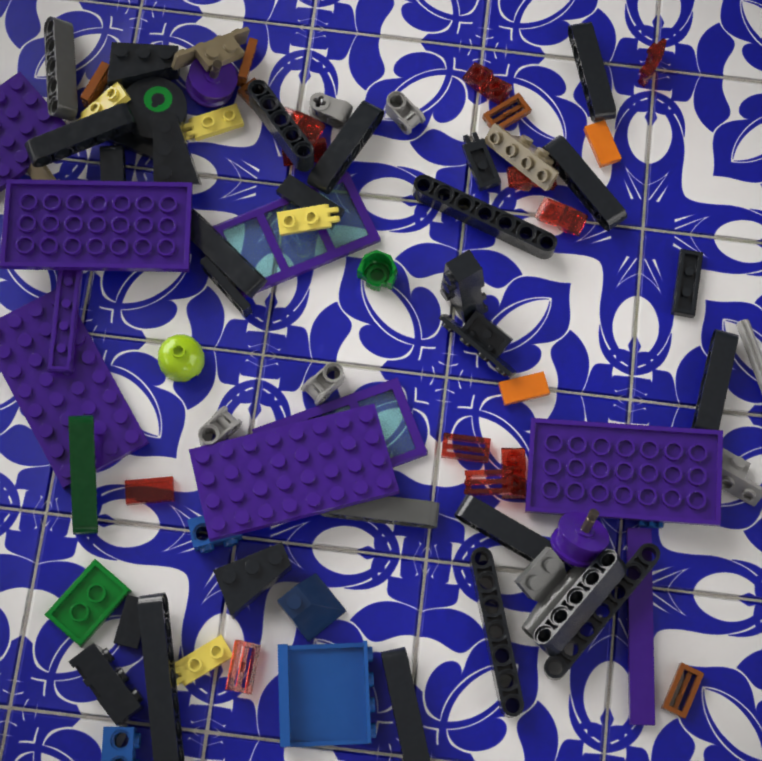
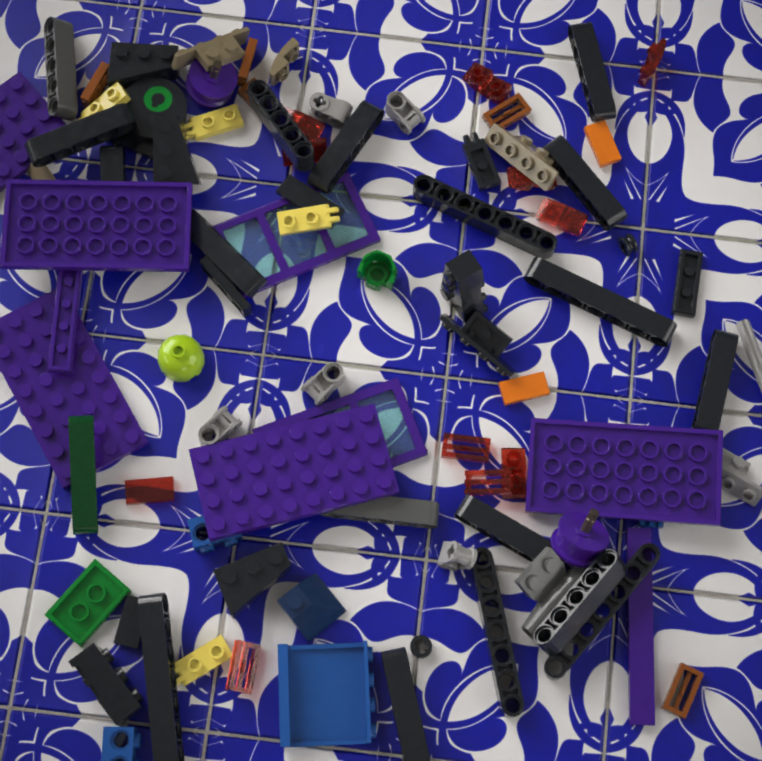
none -> dark tan slope [270,37,300,86]
none -> black bush [410,635,432,659]
none -> light grey piece [437,541,478,571]
none -> black beam [524,257,677,347]
none -> black bush [618,233,638,256]

